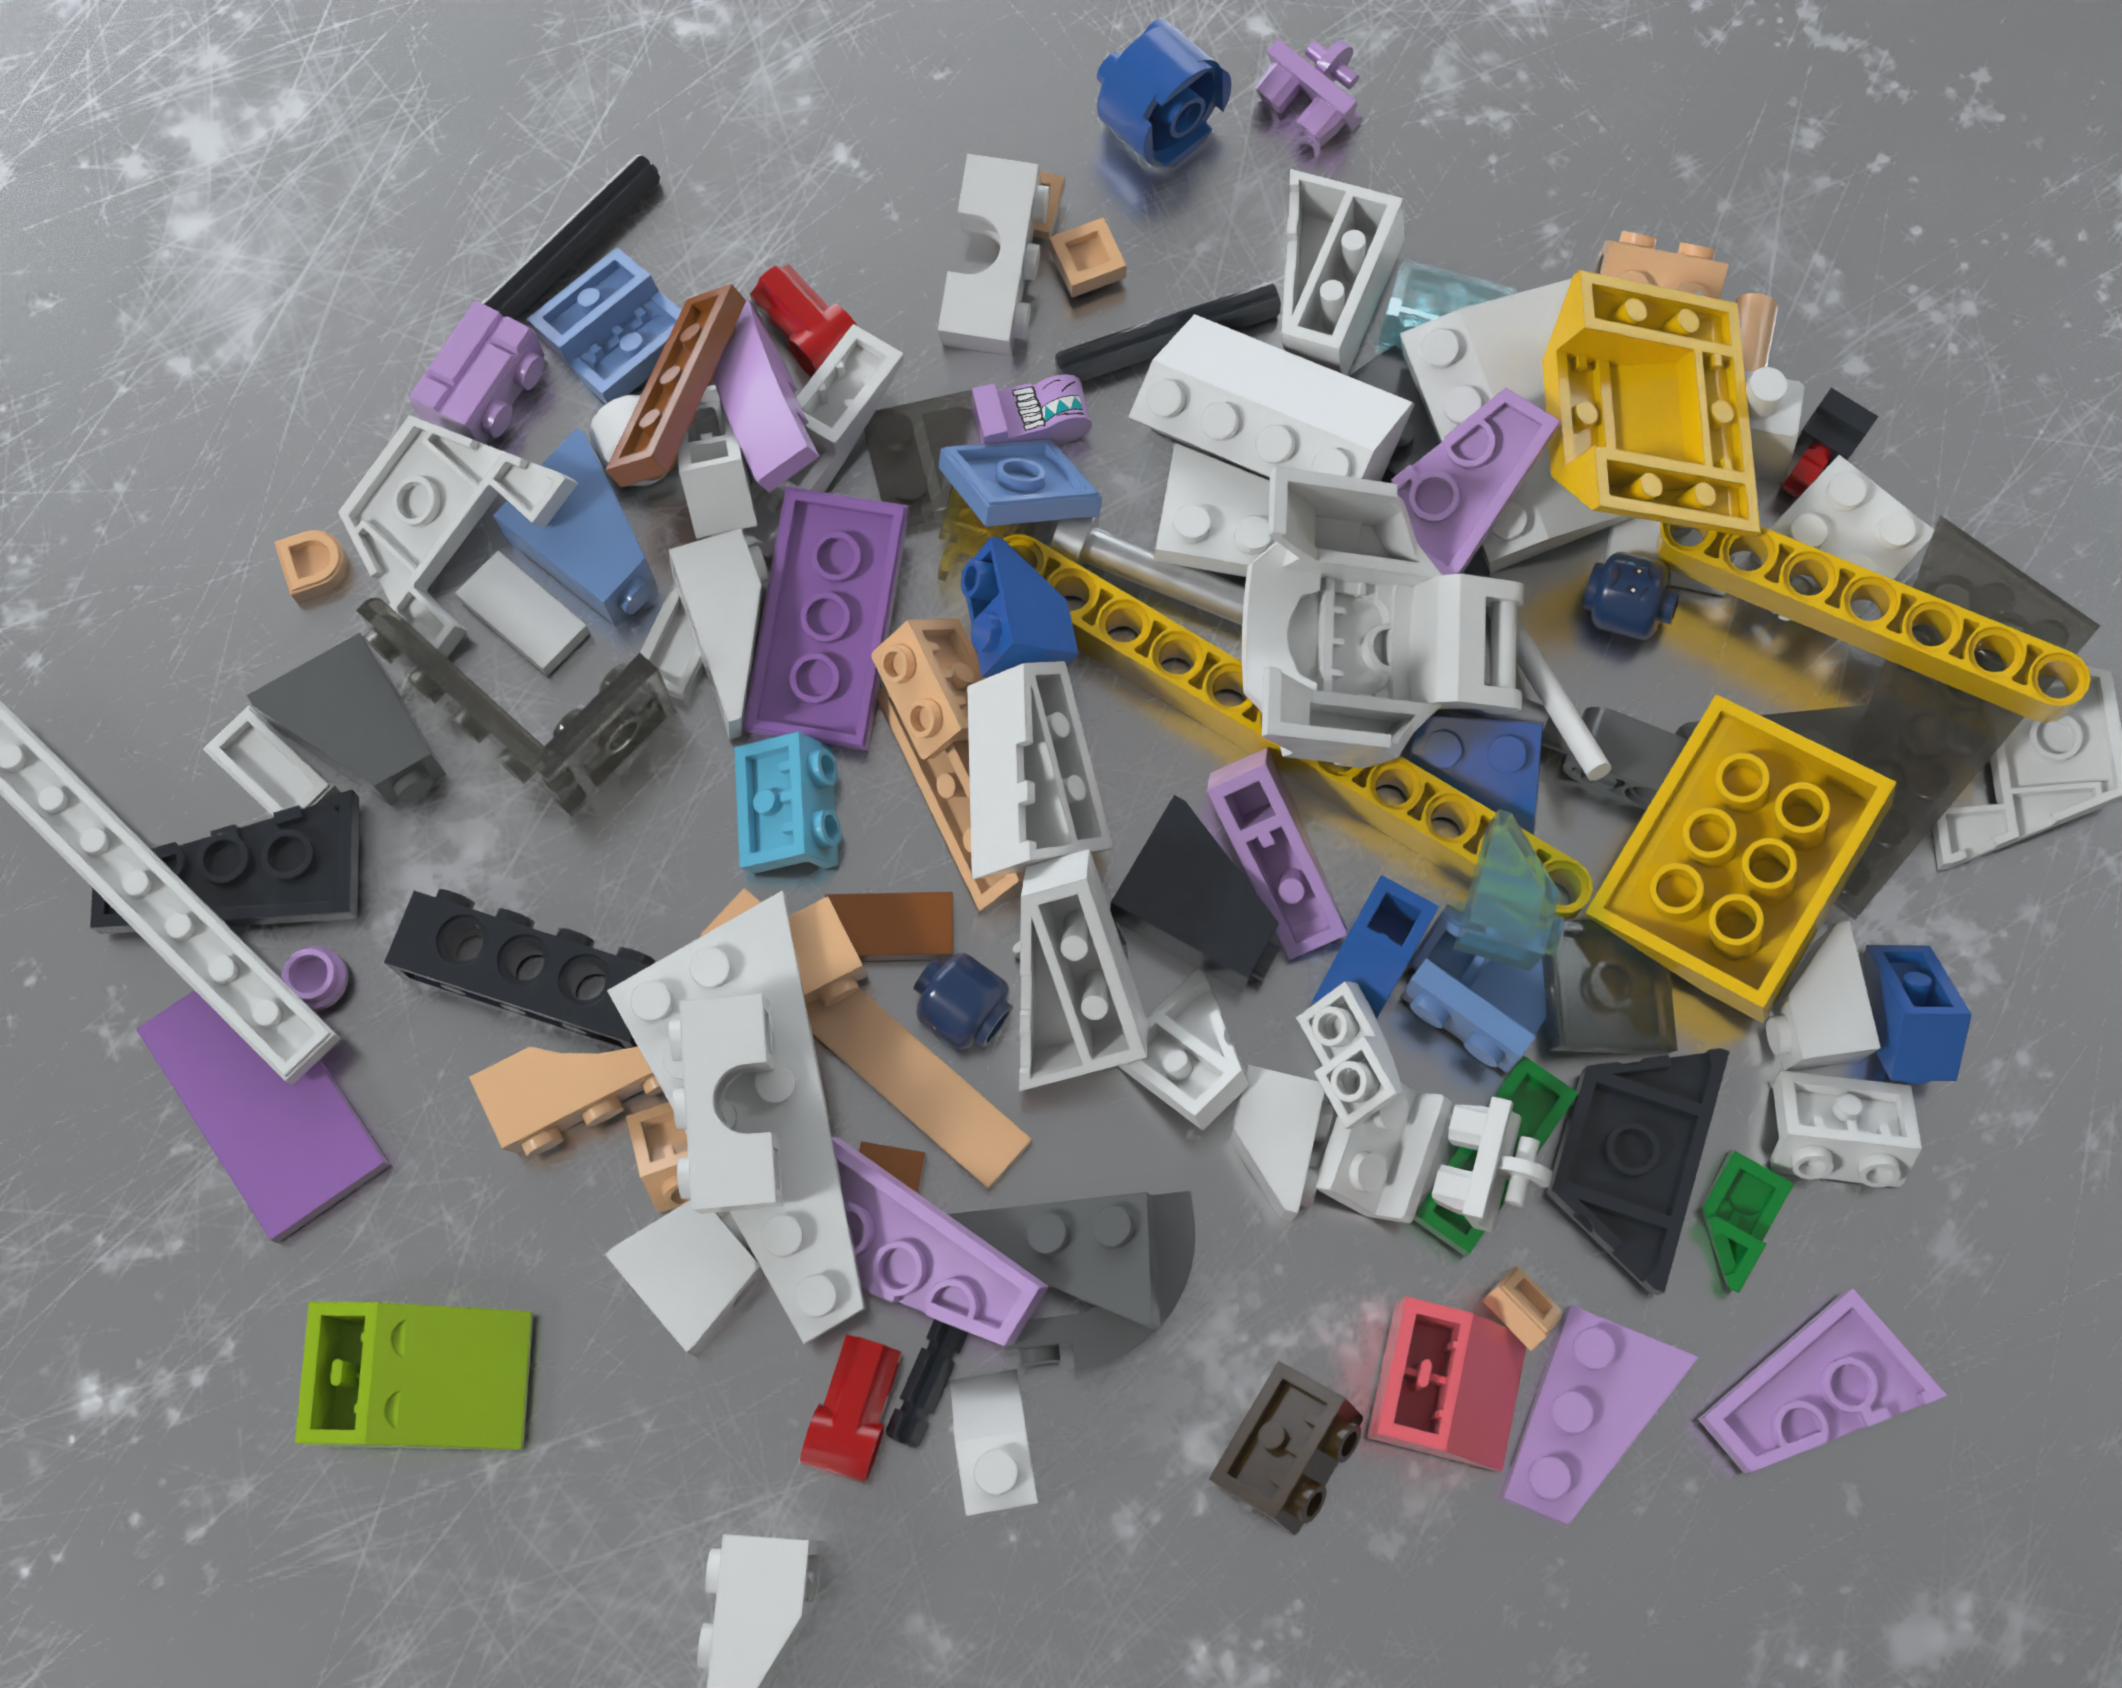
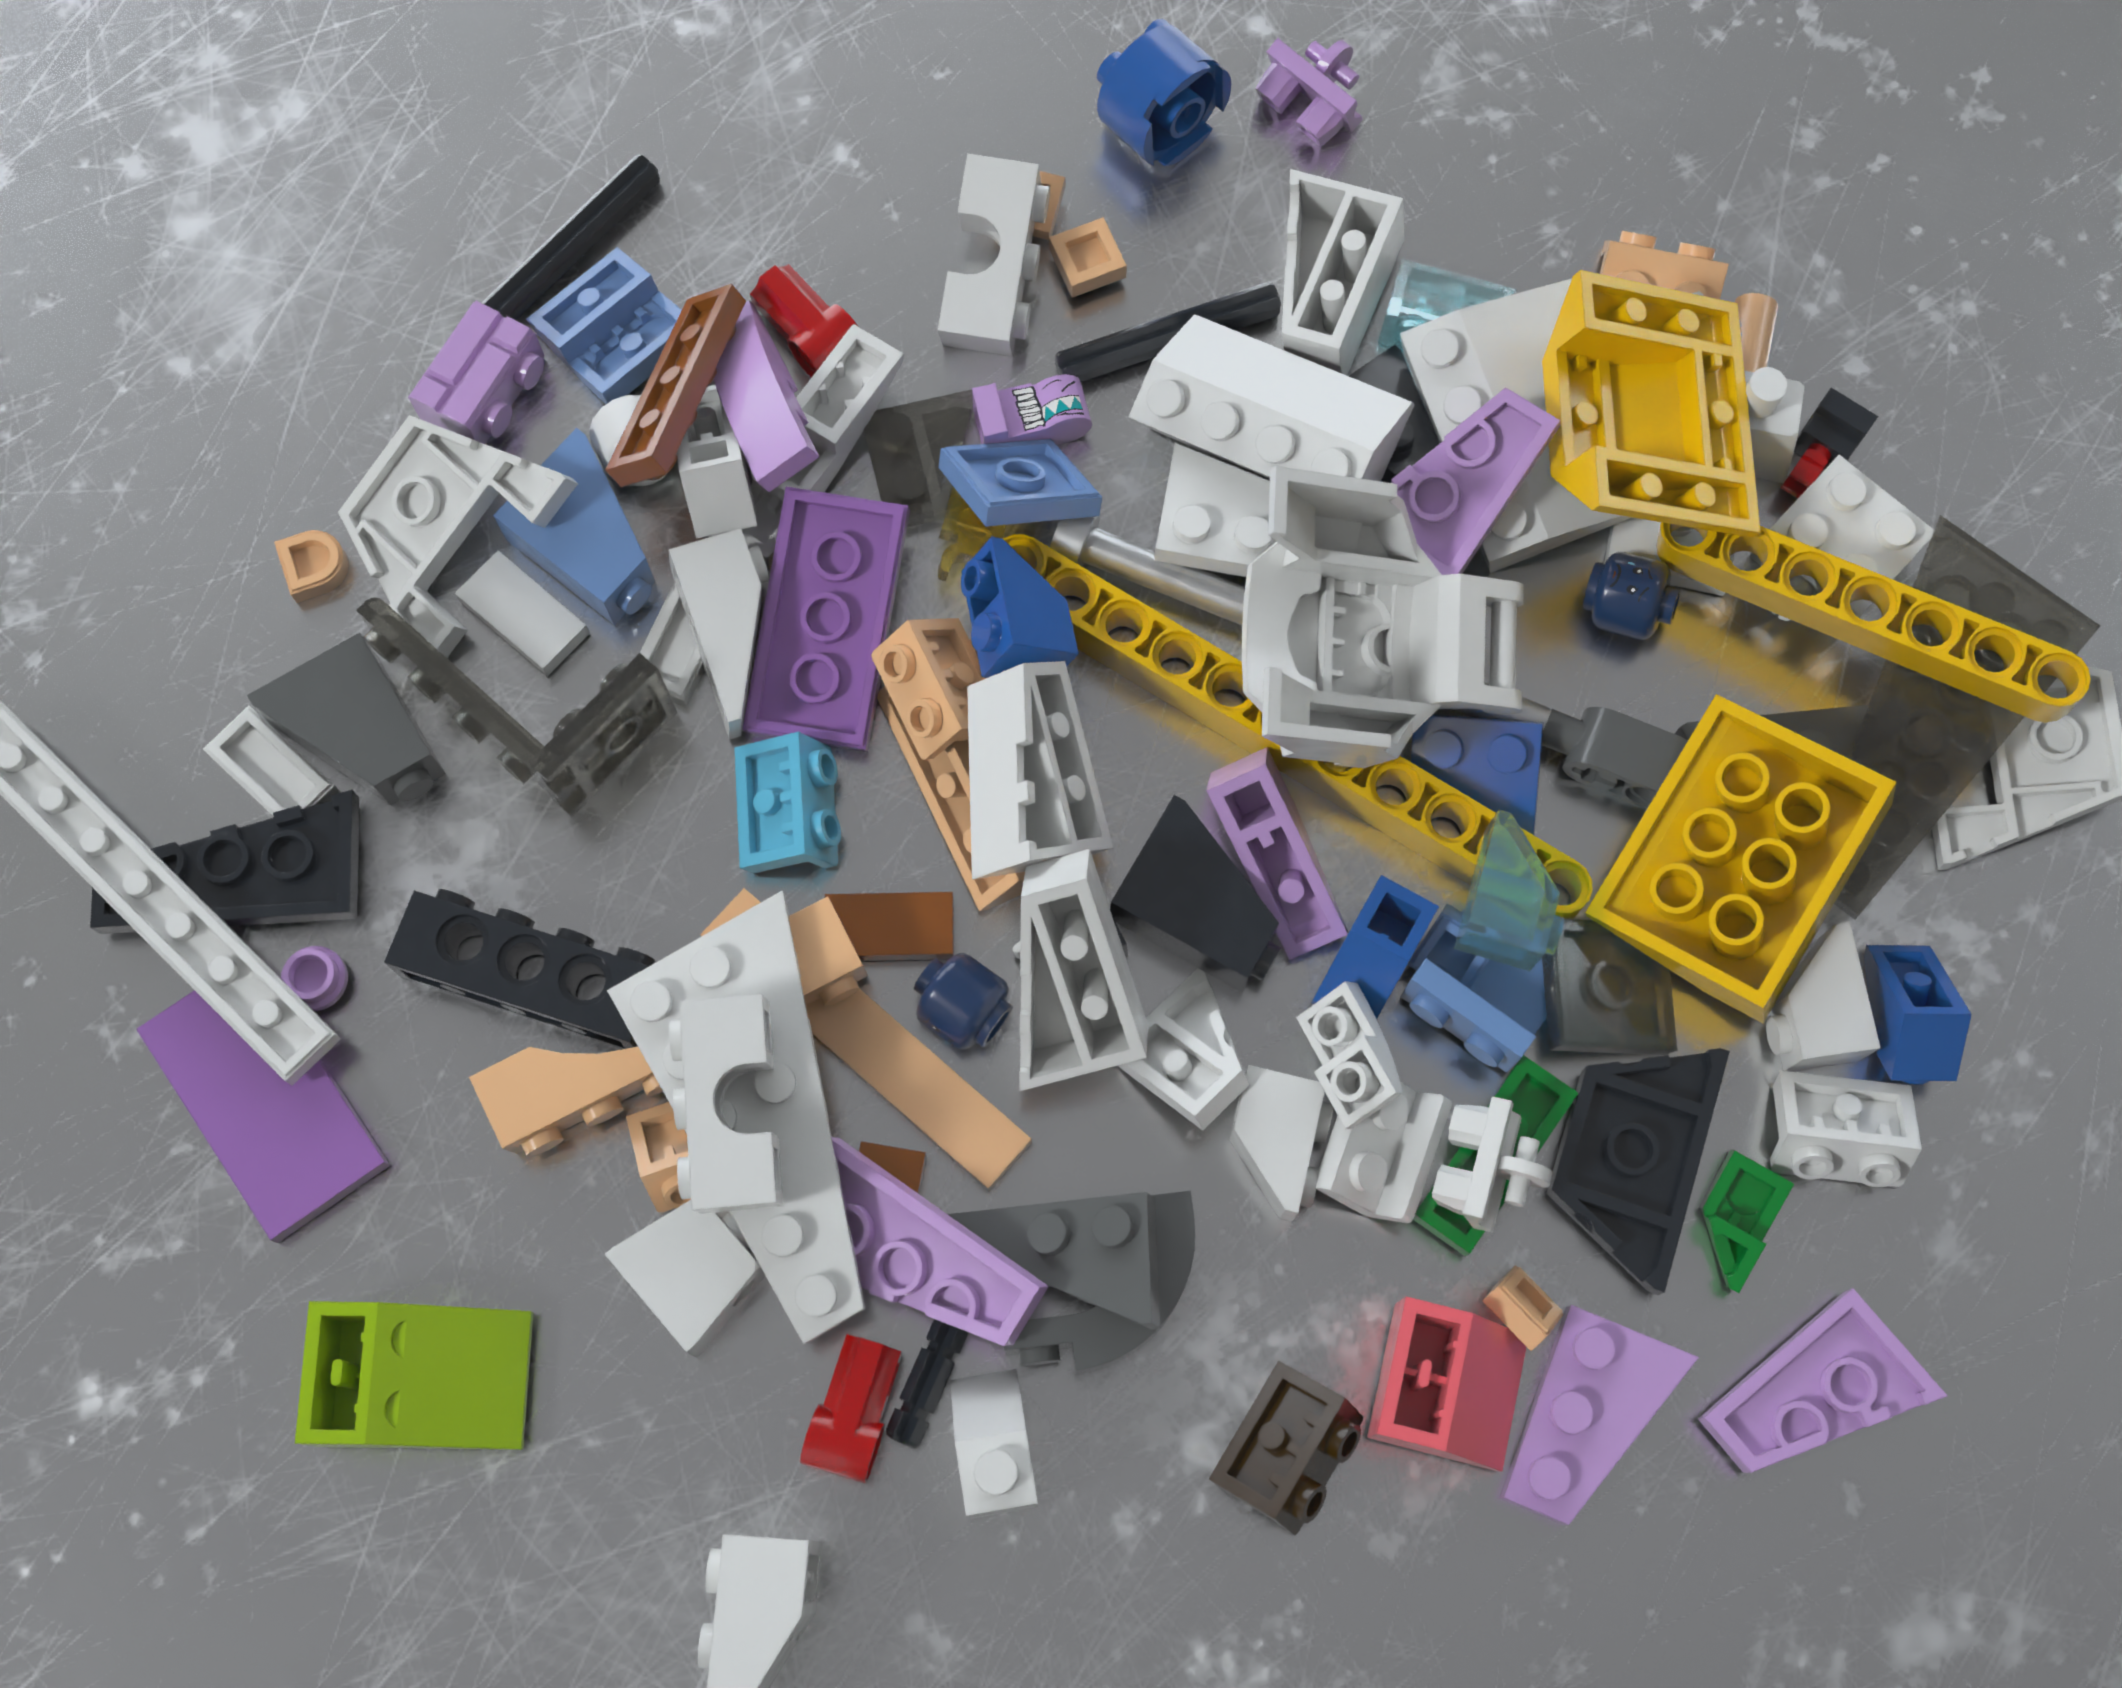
white bar [1486,606,1611,781] -> none

